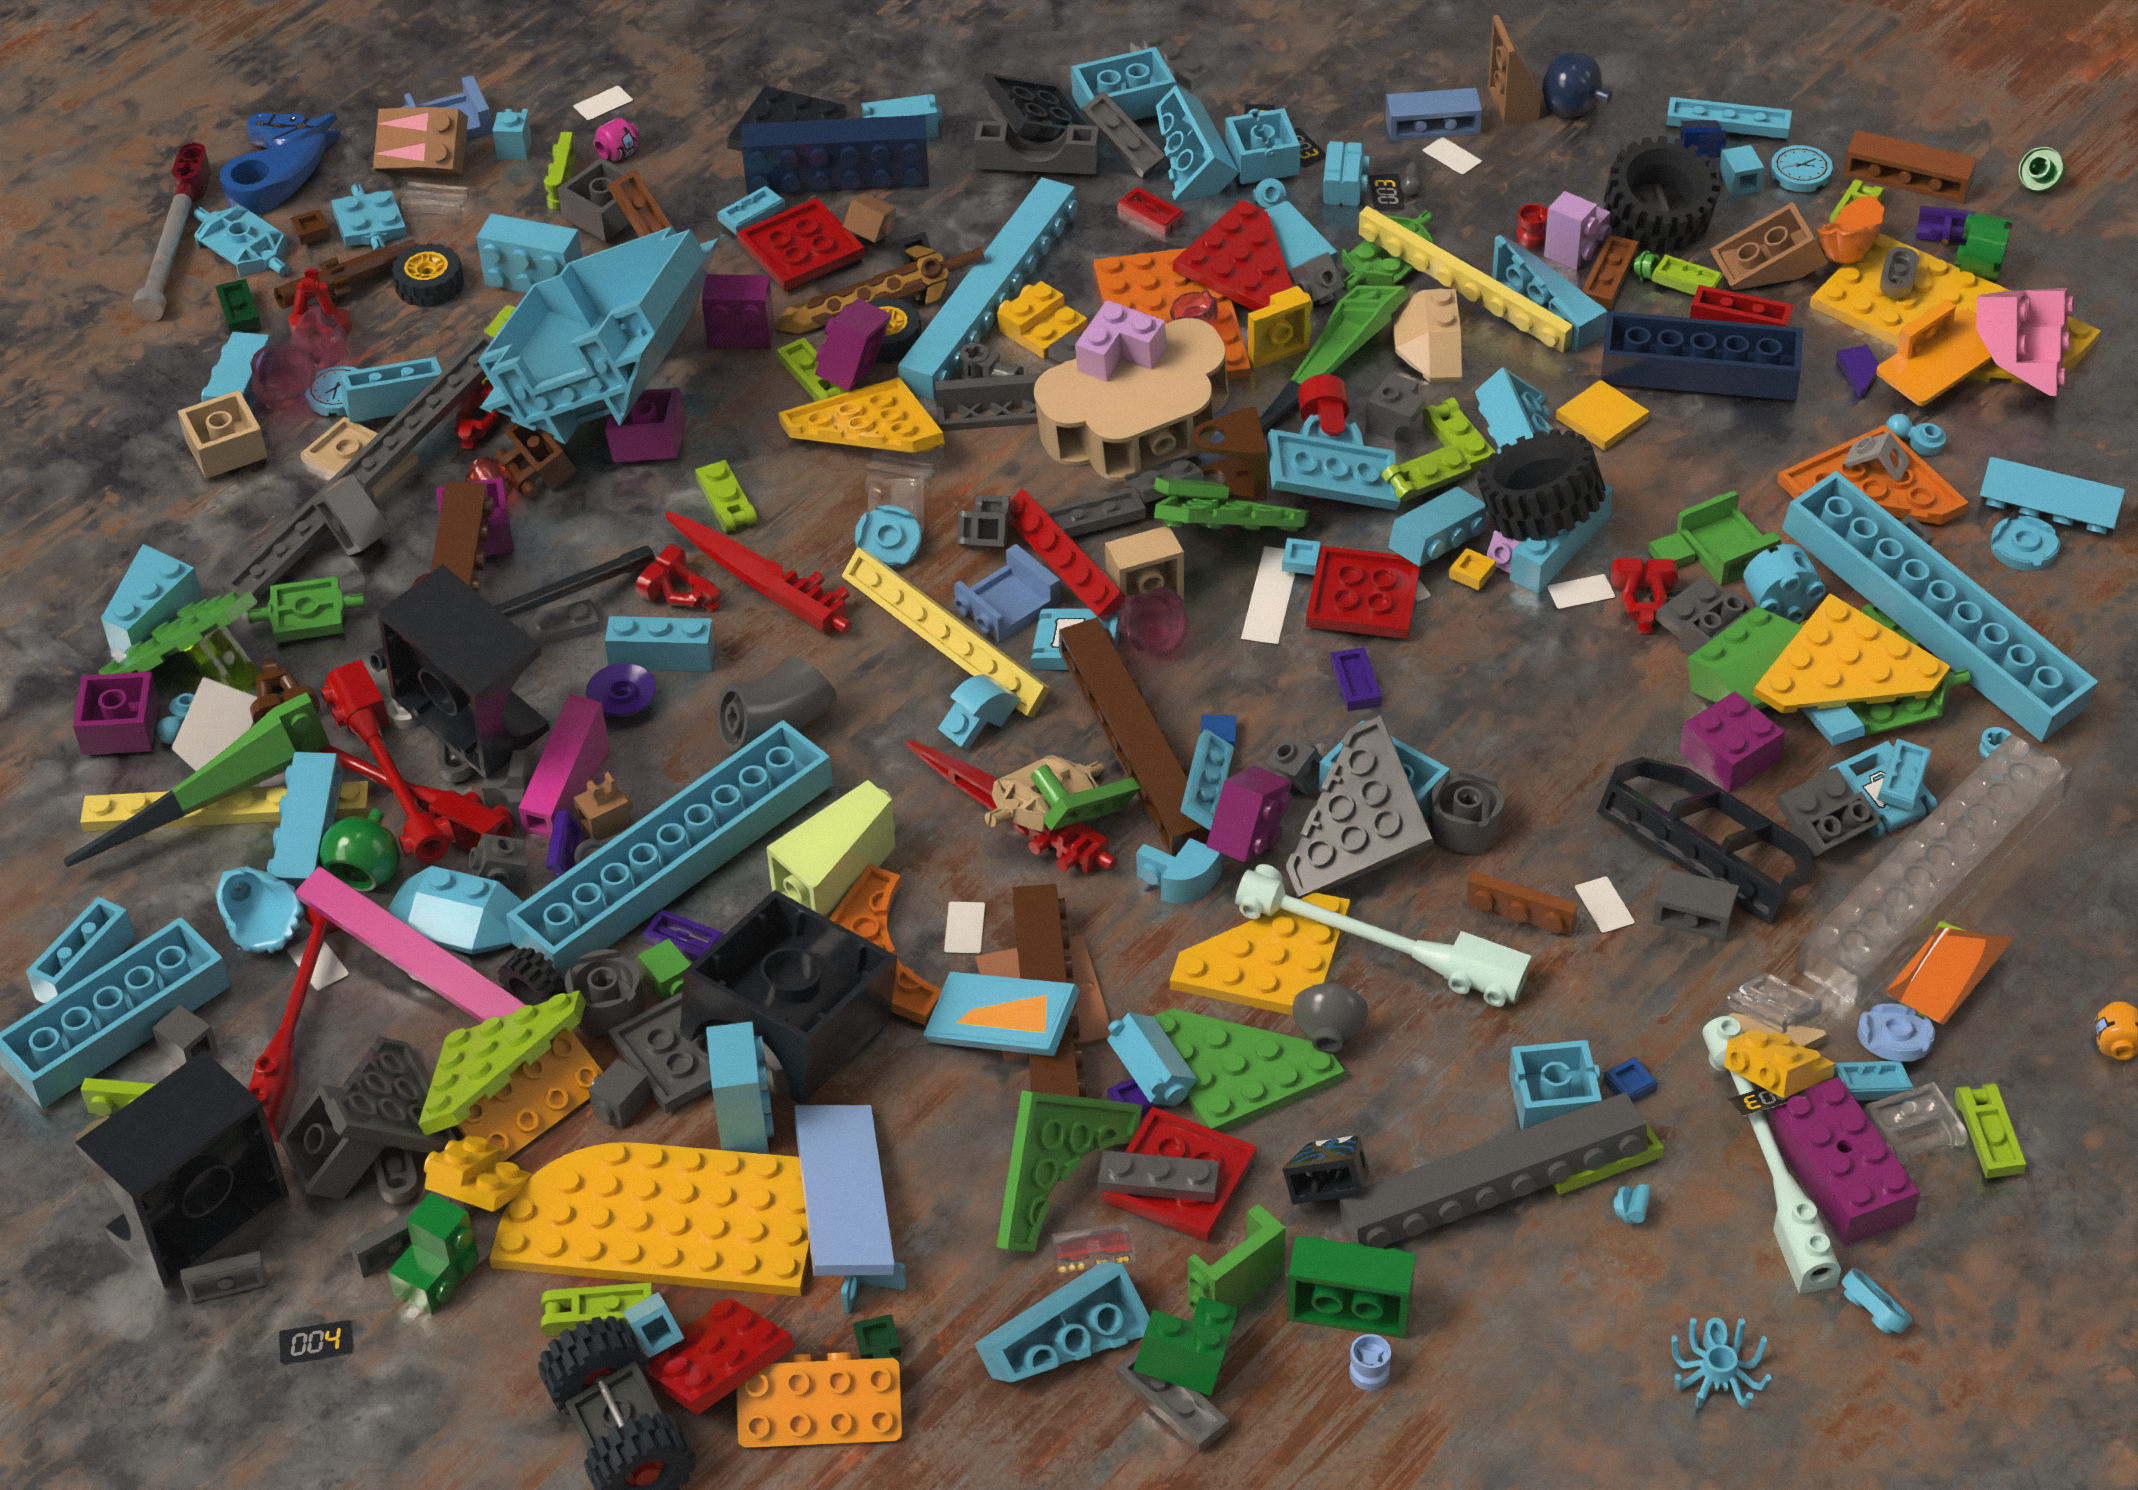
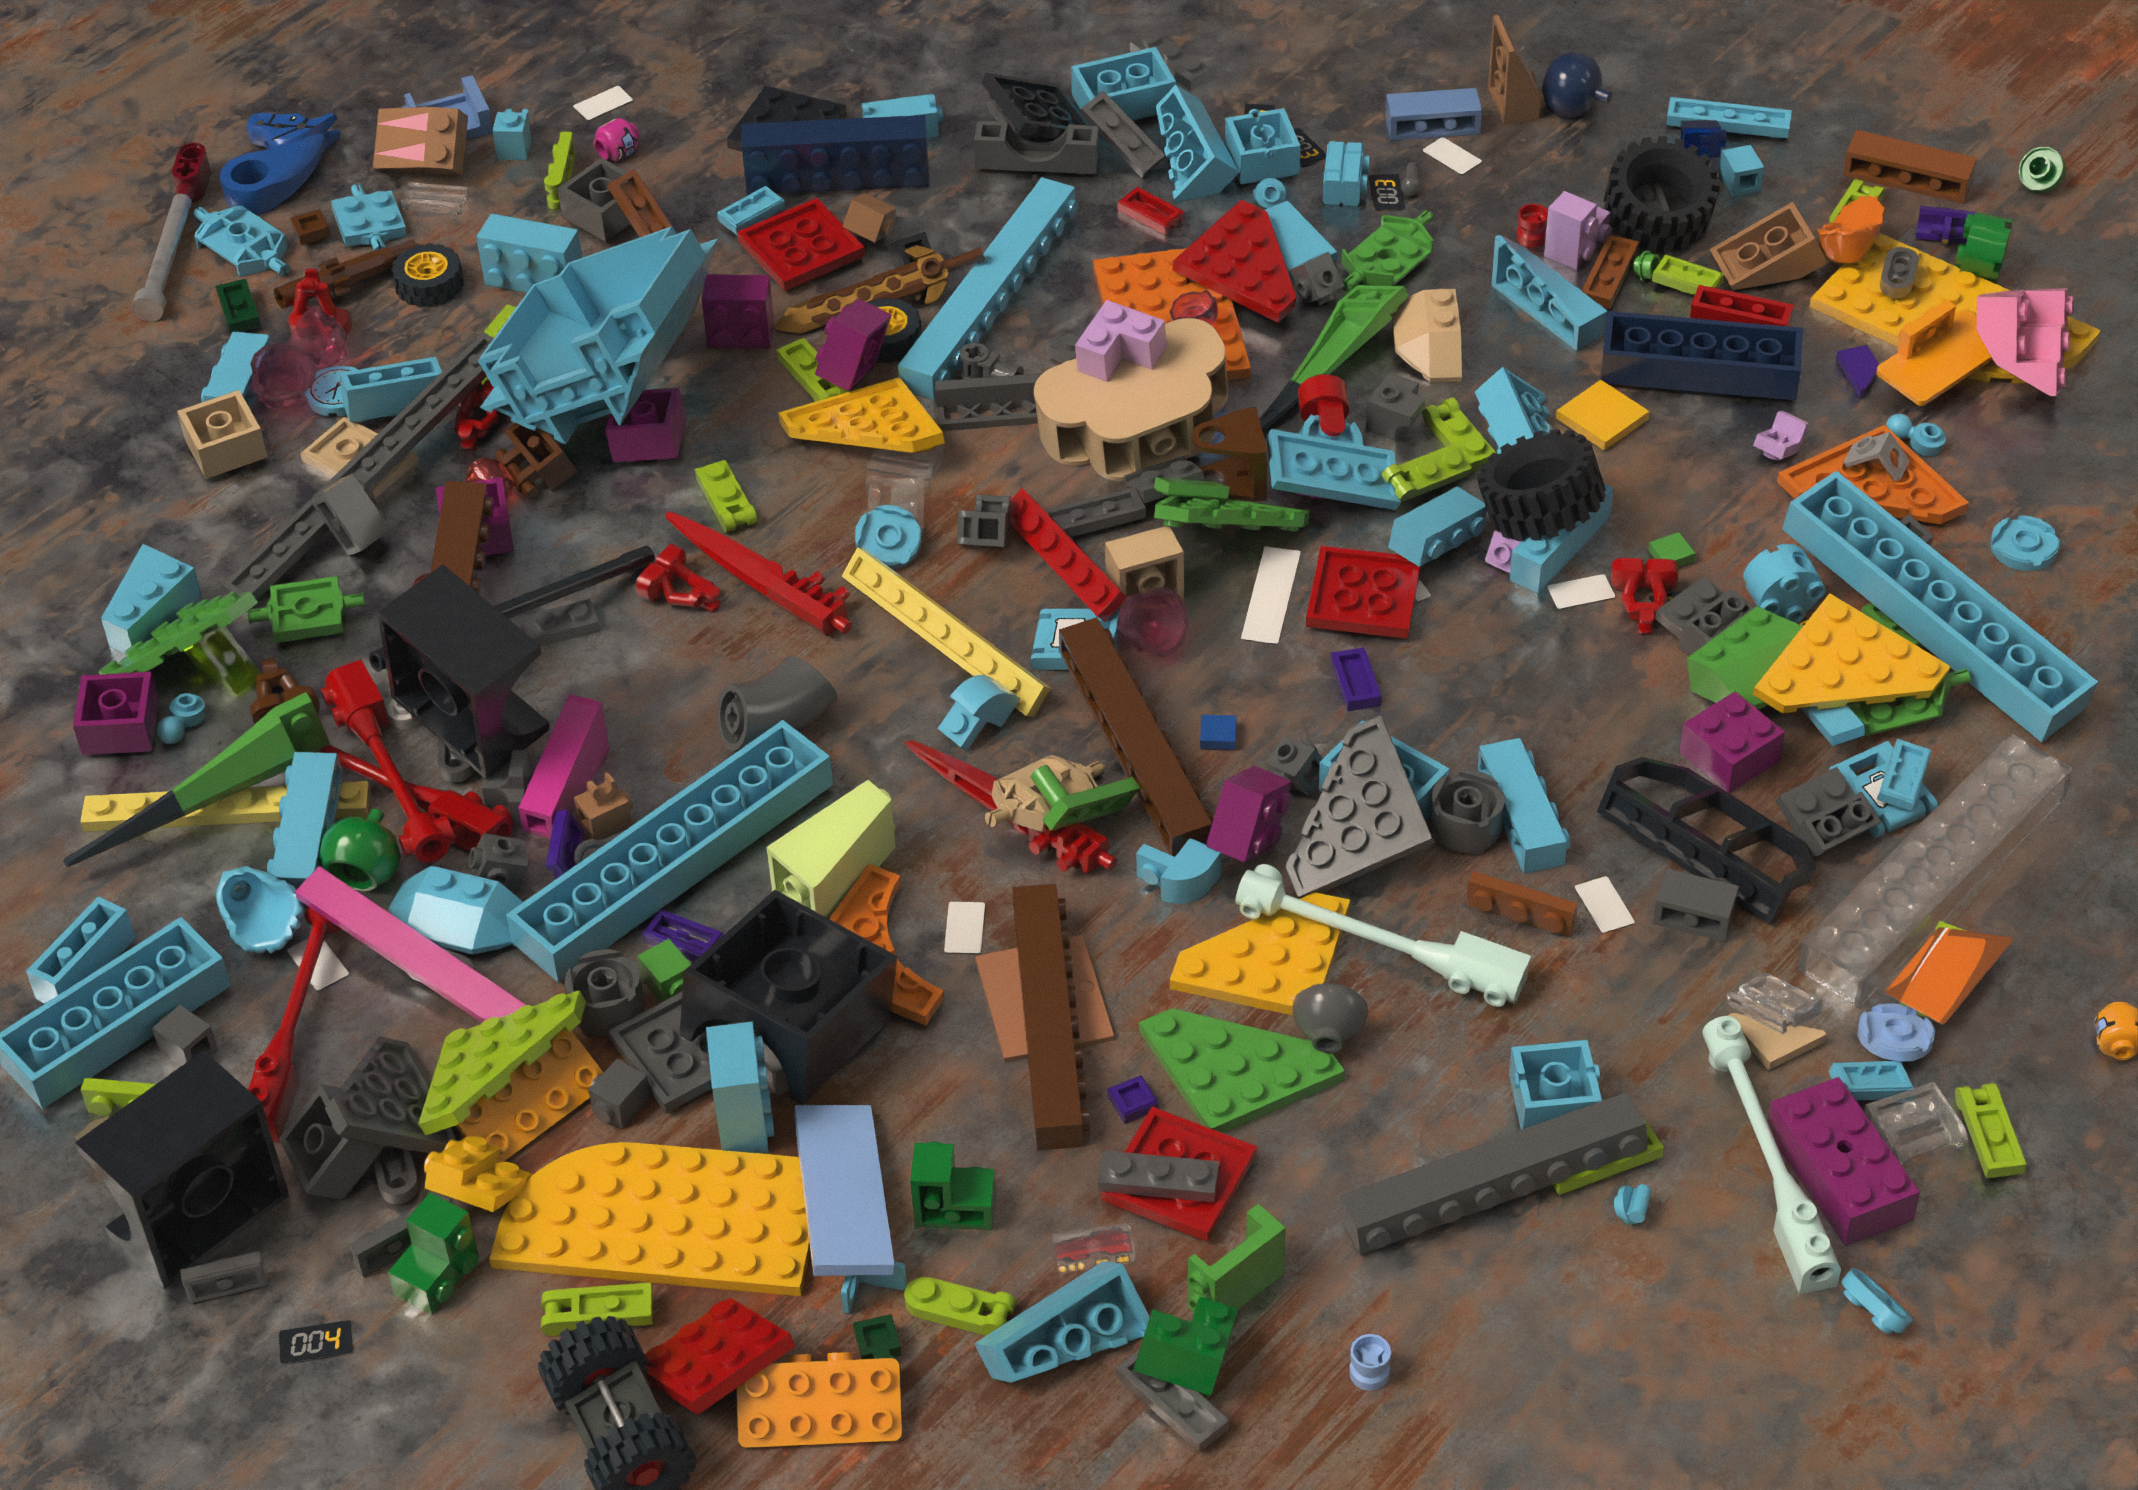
white sticker [172,677,257,772] -> none
black tyre [498,947,567,1006] -> none
dark purple dish [586,663,656,717] -> none
medium azure brick [605,616,716,672] -> none
medium azure brick [623,1292,684,1358] -> none
medium azure tile [923,972,1080,1056] -> none
medium blue panel [954,544,1061,642] -> none
bright green plate [996,1090,1142,1252] -> none
yellow plate [997,281,1088,359] -> none
medium azure brick [1107,1012,1198,1107] -> none
medium azure tile [1180,729,1234,830] -> none
yellow plate [1248,286,1313,369] -> none
medium azure plate [1282,538,1321,575] -> none
black torso [1282,1136,1369,1204] -> none
green brick [1287,1235,1416,1339] -> none
light yellow plate [1359,206,1573,353] -> none
yellow plate [1449,548,1496,590] -> none
blue tile [1603,1057,1658,1103] -> none
medium azure animal [1671,1317,1772,1409] -> none
bright green panel [1676,490,1782,586] -> none
yellow plate [1724,1030,1835,1098] -> none
black sticker [1728,1088,1807,1116] -> none
medium azure tile [1770,145,1833,192] -> none
medium azure bush [1979,727,2014,762] -> none
medium azure wedge [1980,456,2126,534] -> none
none -> lime plate [904,1277,1017,1336]
none -> green brick [910,1142,996,1230]
none -> medium azure brick [1477,738,1571,874]
none -> lavender bracket [1753,411,1808,460]

